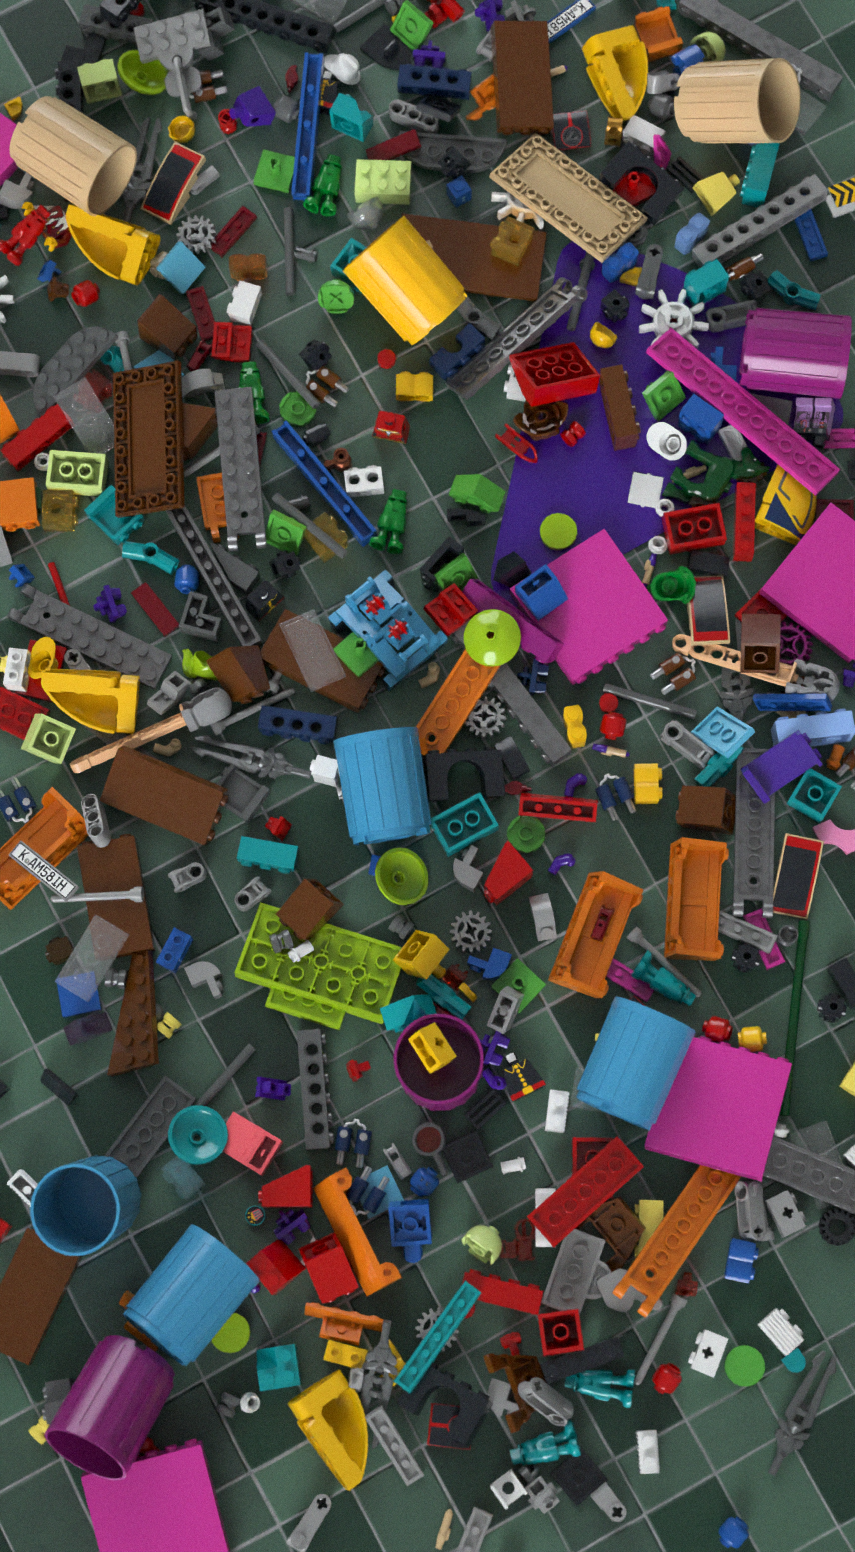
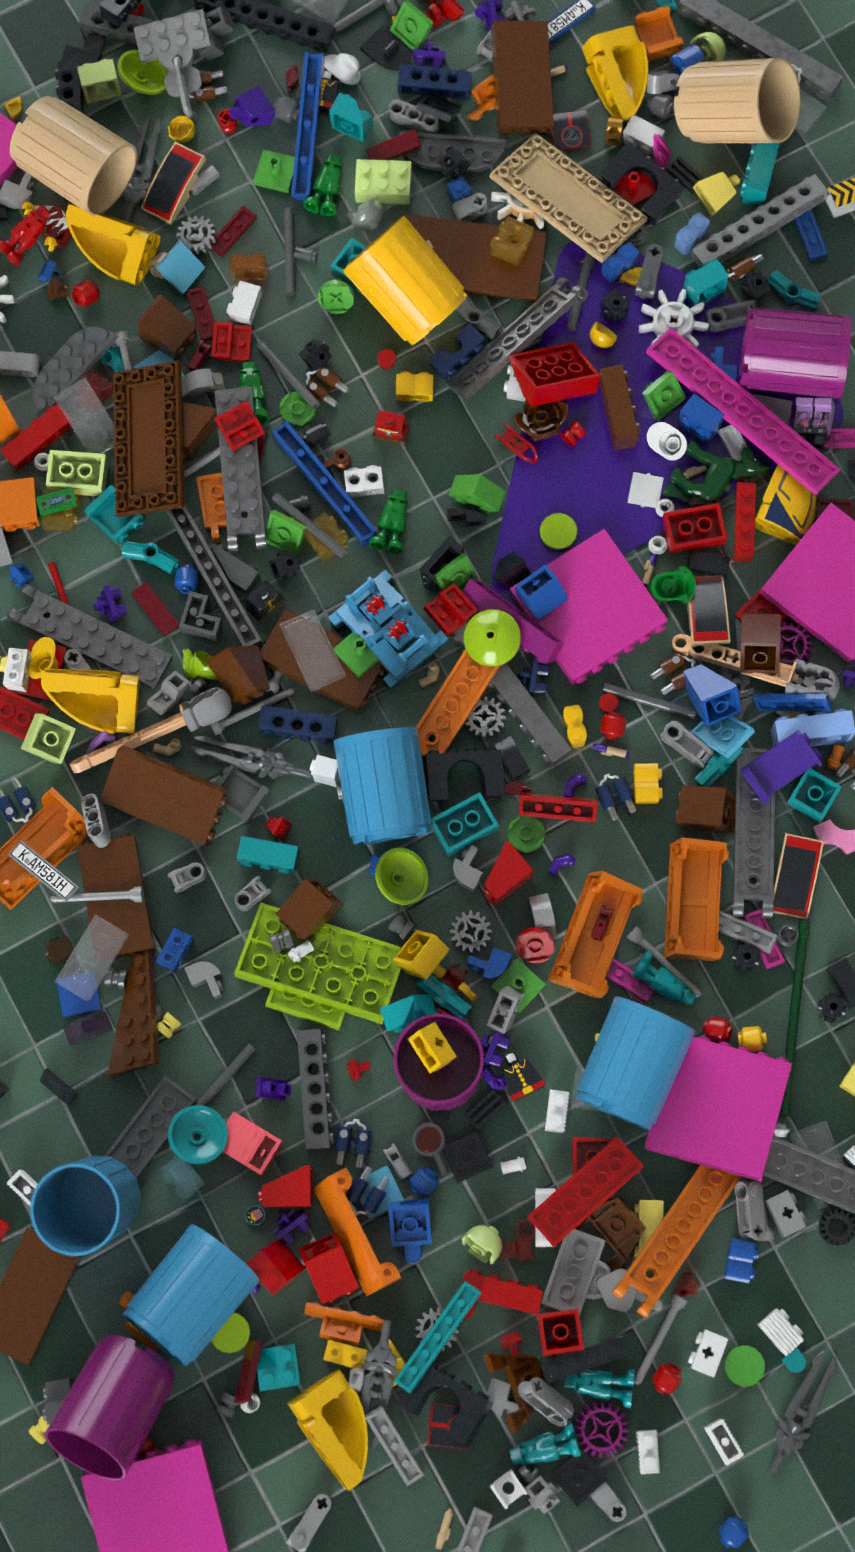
none -> green tile [36,487,78,517]
none -> medium lavender bar [86,731,115,755]
none -> red slope [214,401,265,451]
none -> dark red tile [235,1340,262,1404]
none -> light grey piece [452,193,488,222]
none -> red tile [516,927,554,963]
none -> magenta gear [574,1401,629,1458]
none -> blue slope [683,664,742,727]
none -> white brick [704,1418,744,1465]

